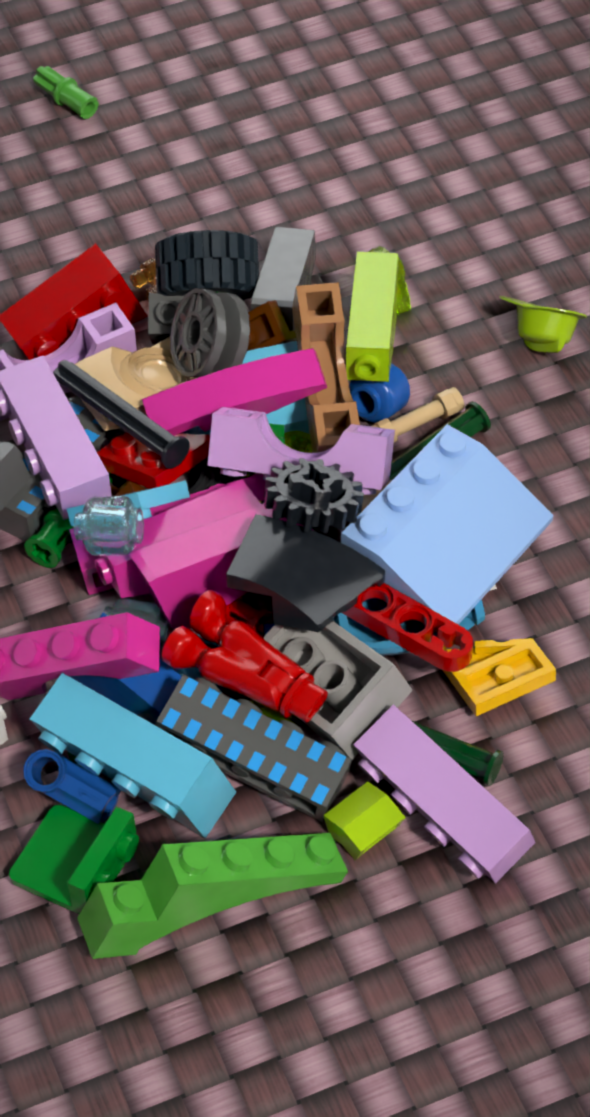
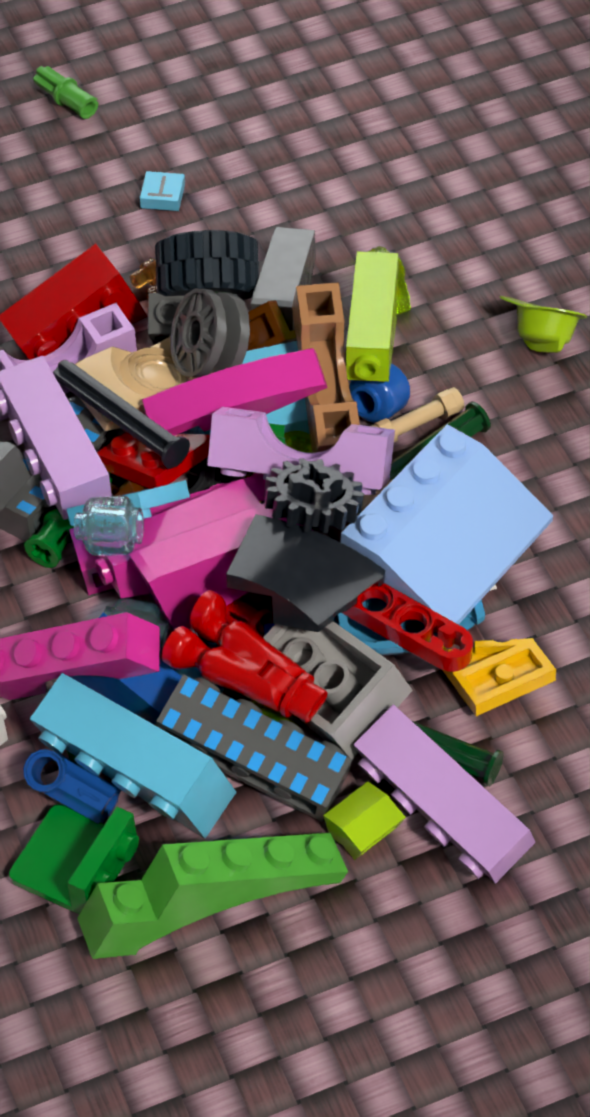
none -> medium azure tile [140,171,185,211]

